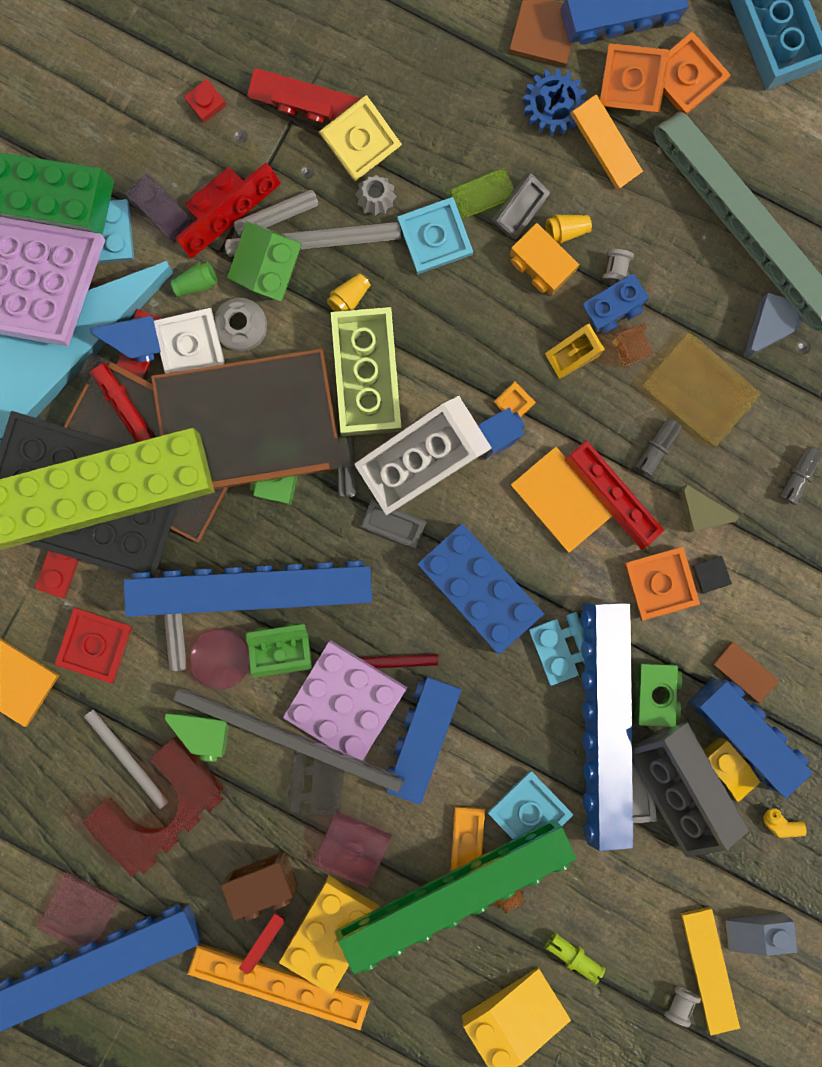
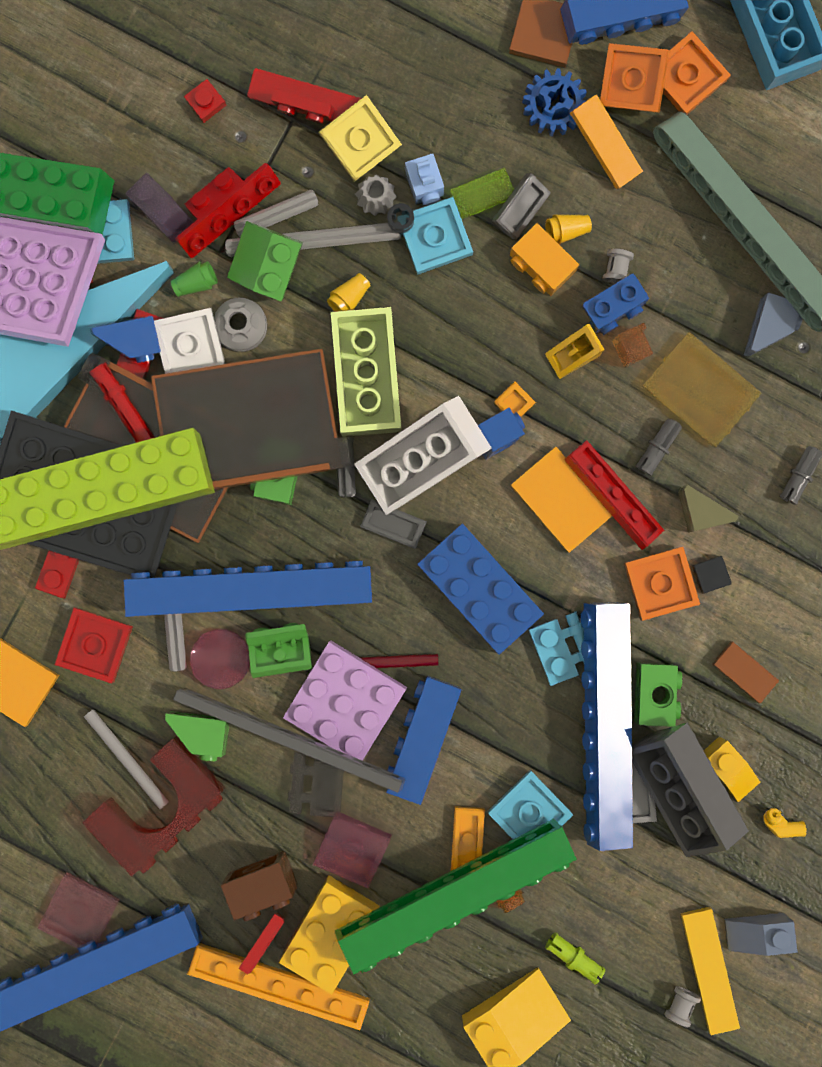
blue brick [688,678,813,799] -> none
none -> black bush [387,203,414,234]
none -> light blue brick [405,153,444,205]

